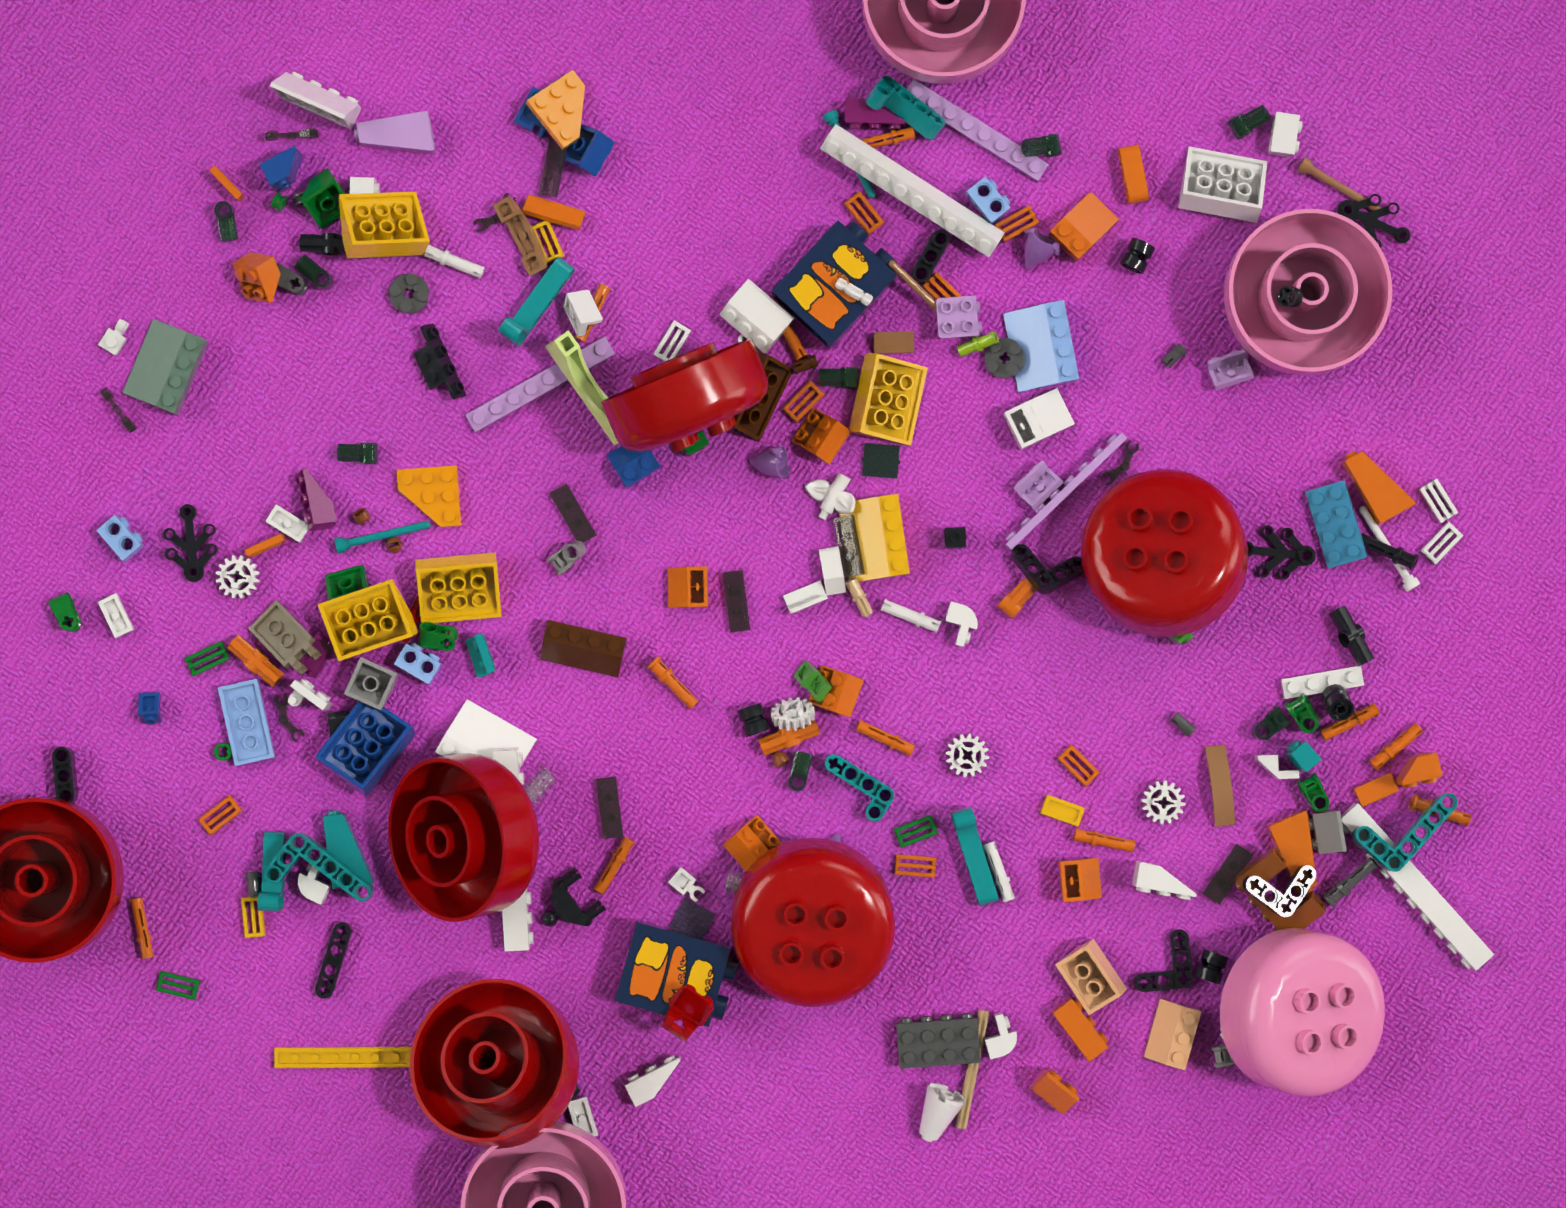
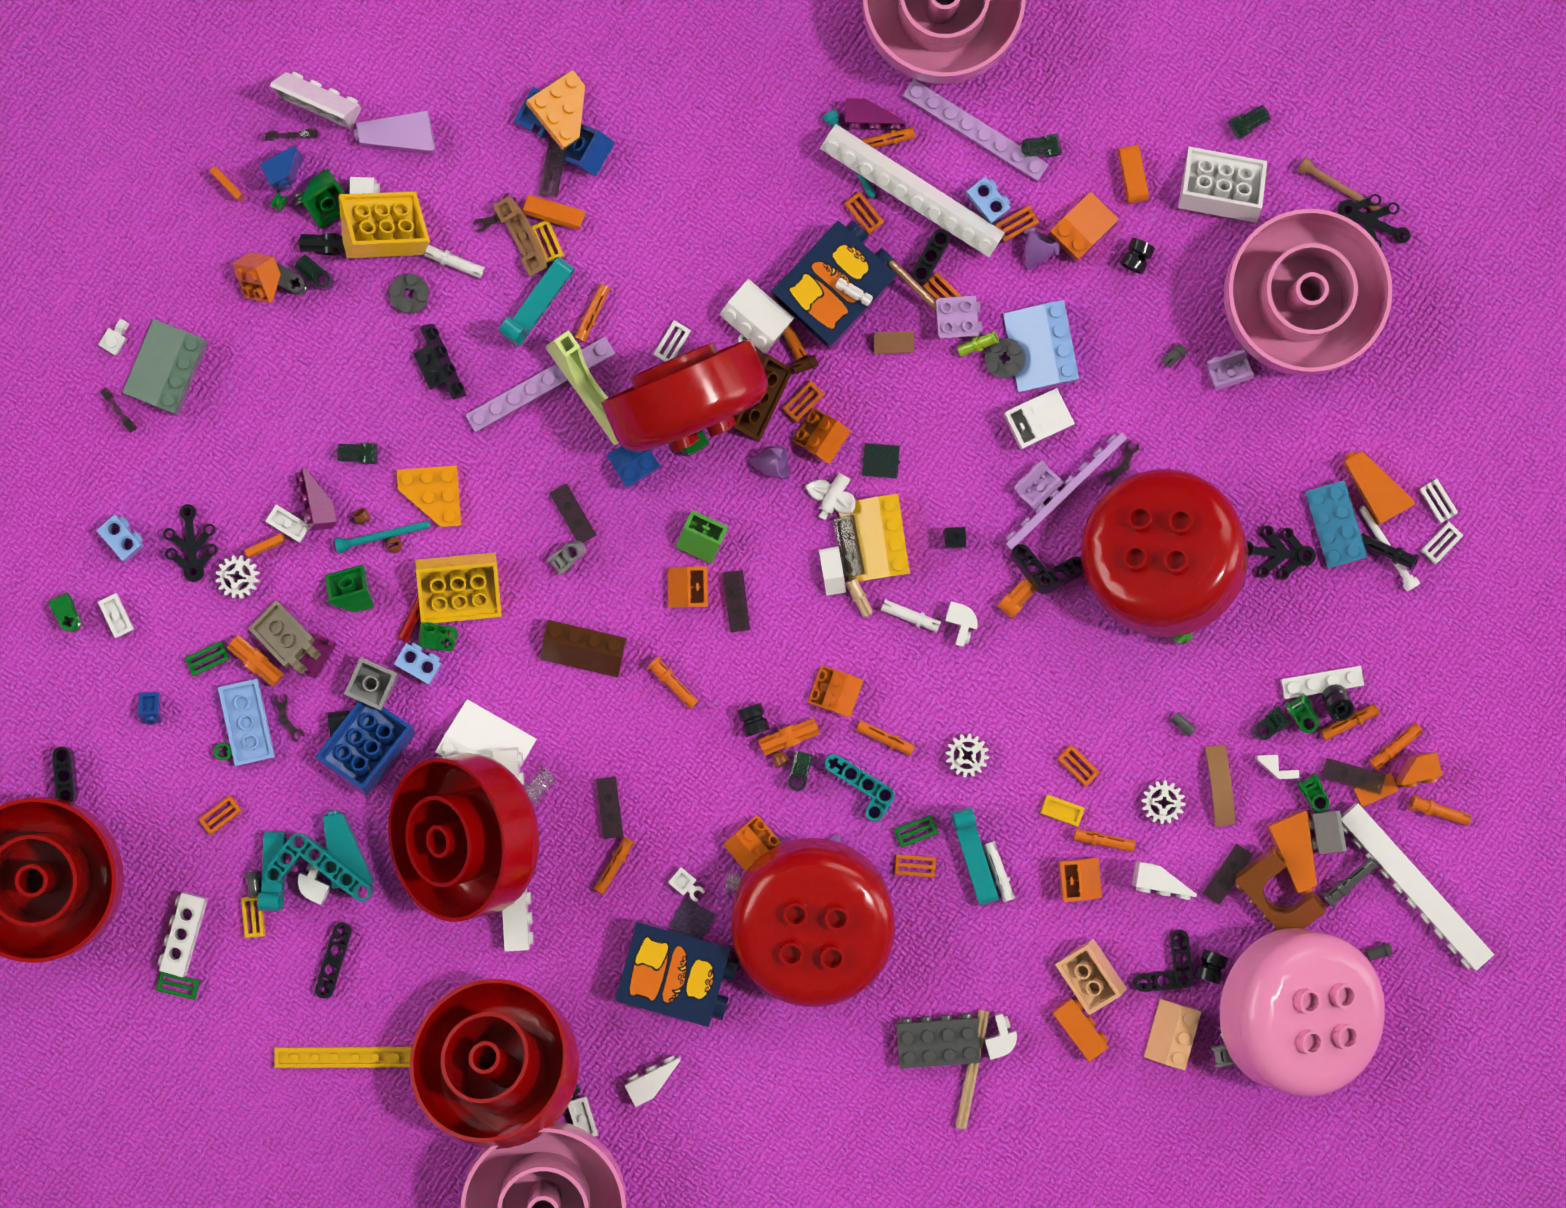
orange pin [130,897,154,959] -> none
piece [214,201,239,242] -> none
white plate [288,679,333,710] -> none
yellow slope [318,579,418,661] -> none
teal bracket [465,633,497,678] -> none
black connector [542,867,606,927] -> none
white panel [563,290,603,337] -> none
red piece [661,984,714,1042] -> none
white gear [771,697,815,731] -> none
white panel [783,581,828,614] -> none
bright green slope [794,660,832,702] -> none
clear green piece [819,367,858,389] -> none
yellow slope [849,353,928,446] -> none
teal beam [865,76,945,140] -> none
white cone [919,1083,966,1142] -> none
orange slope [1030,1068,1080,1115] -> none
beam [1243,865,1316,917] -> none
white brick [1268,112,1303,158] -> none
black wheel [1277,286,1303,307] -> none
teal brick [1285,740,1322,773] -> none
black piece [1329,605,1374,667] -> none
teal beam [1352,793,1458,872] -> none
none -> white brick [158,892,208,977]
none -> bright green slope [676,510,729,564]
none -> clear smoke tile [1321,758,1386,795]
none -> dark grey pin [1366,942,1393,962]

